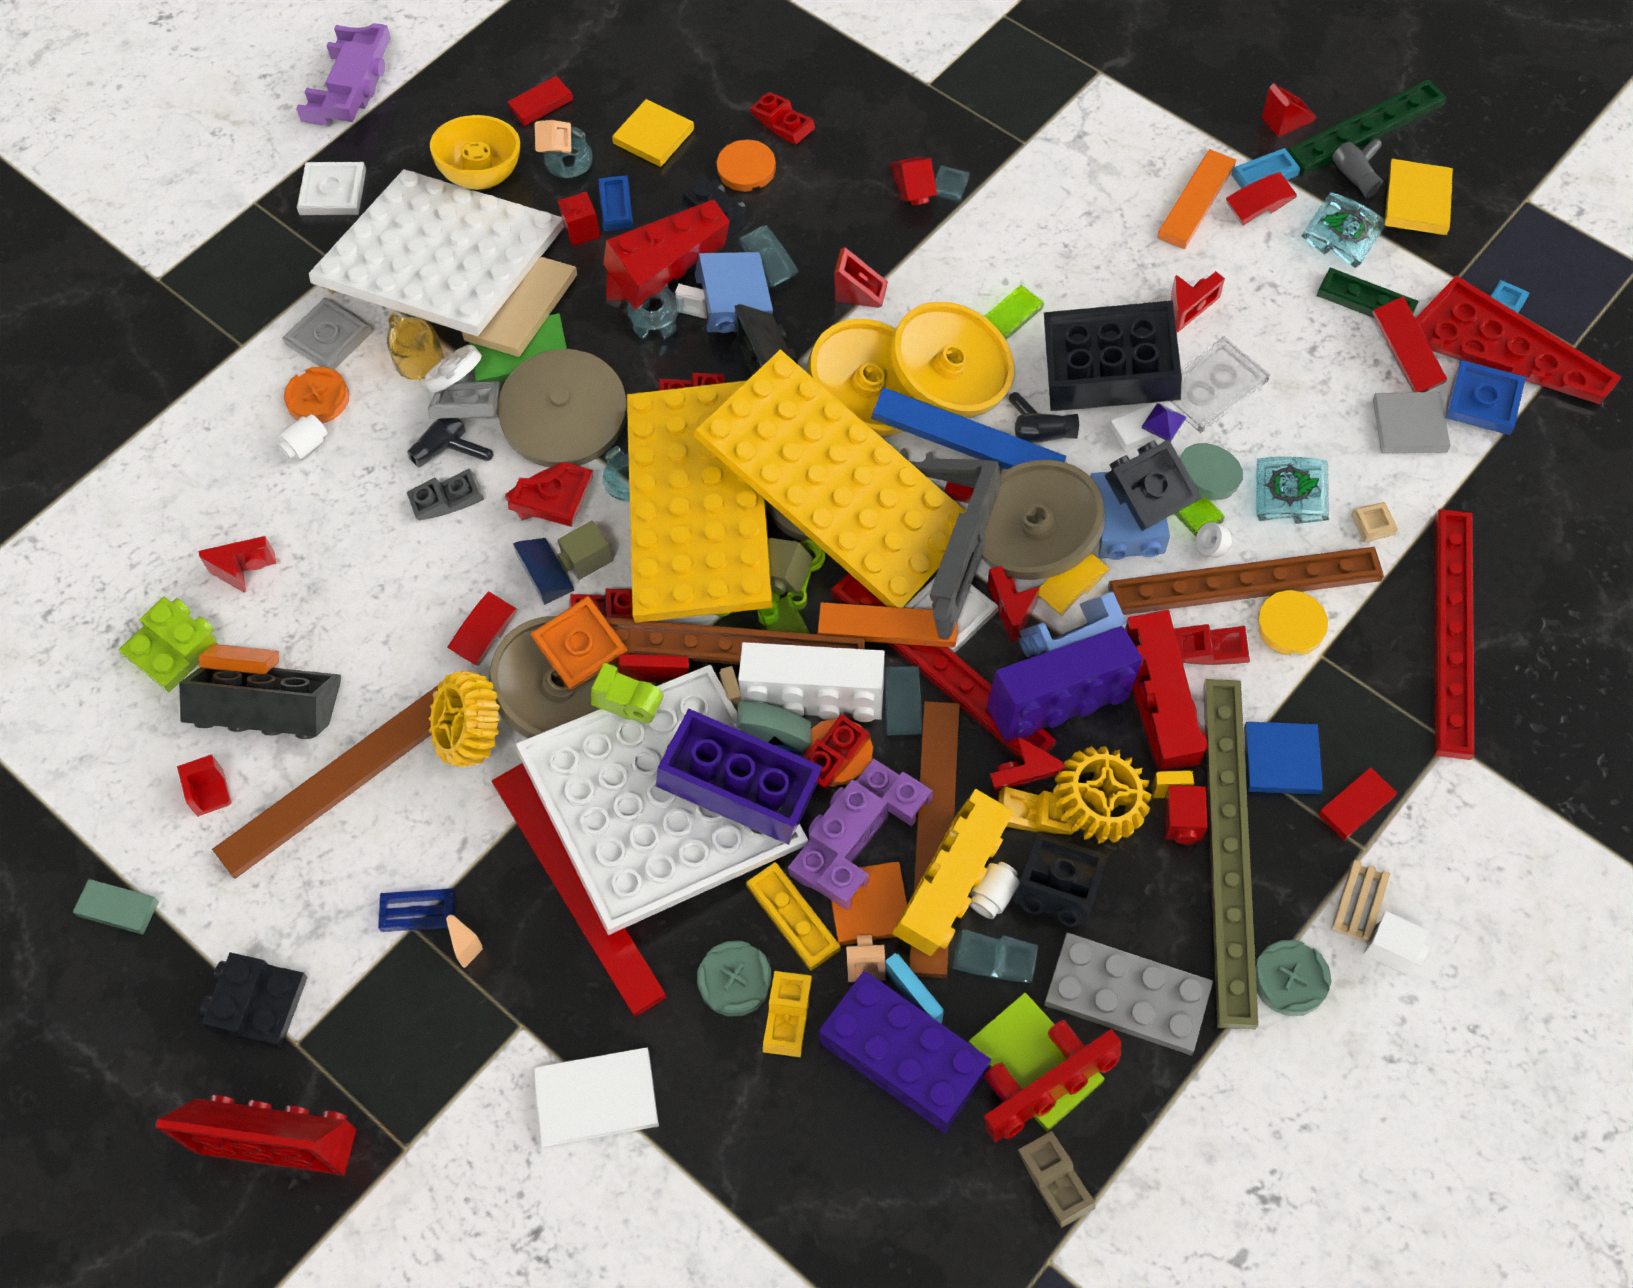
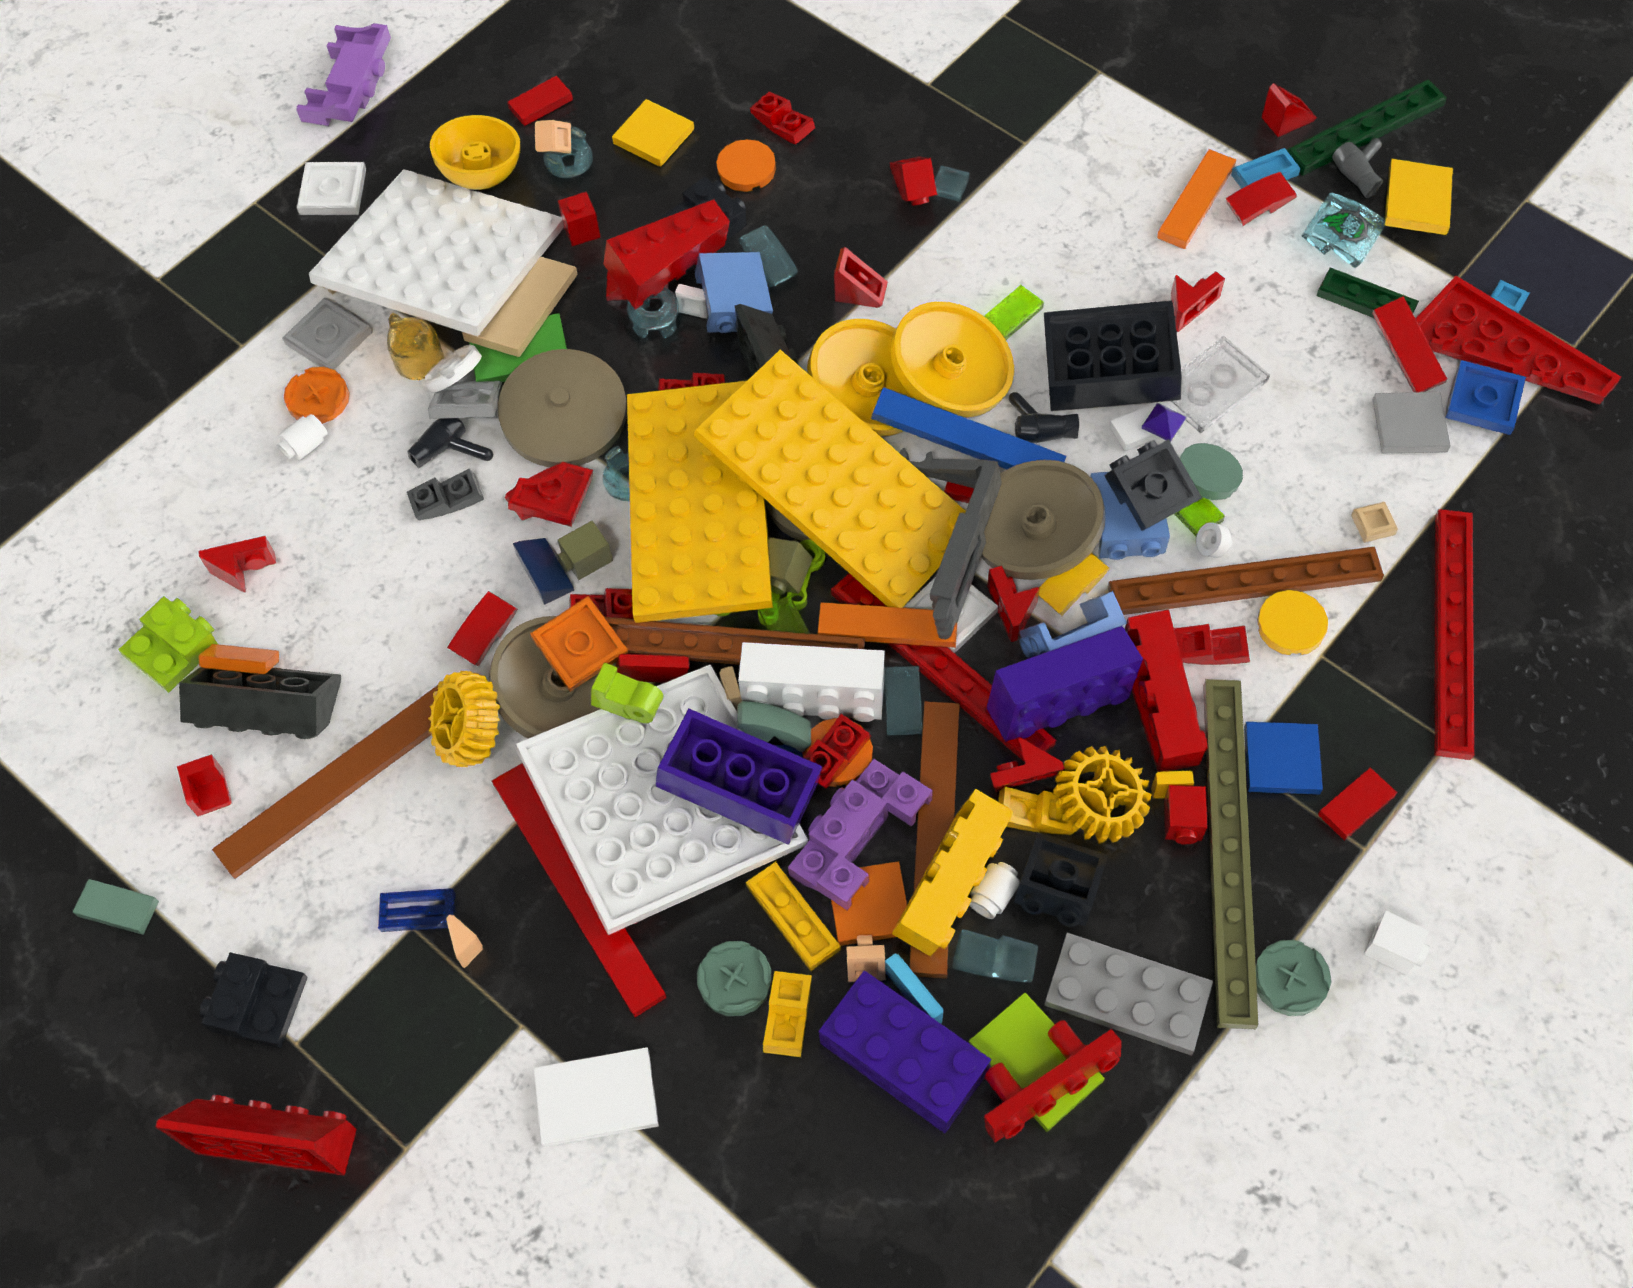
blue tile [598,175,634,231] -> none
dark tan slope [1018,1131,1095,1228] -> none
clear light blue slope [1256,457,1329,524] -> none
tan tile [1332,860,1391,943] -> none

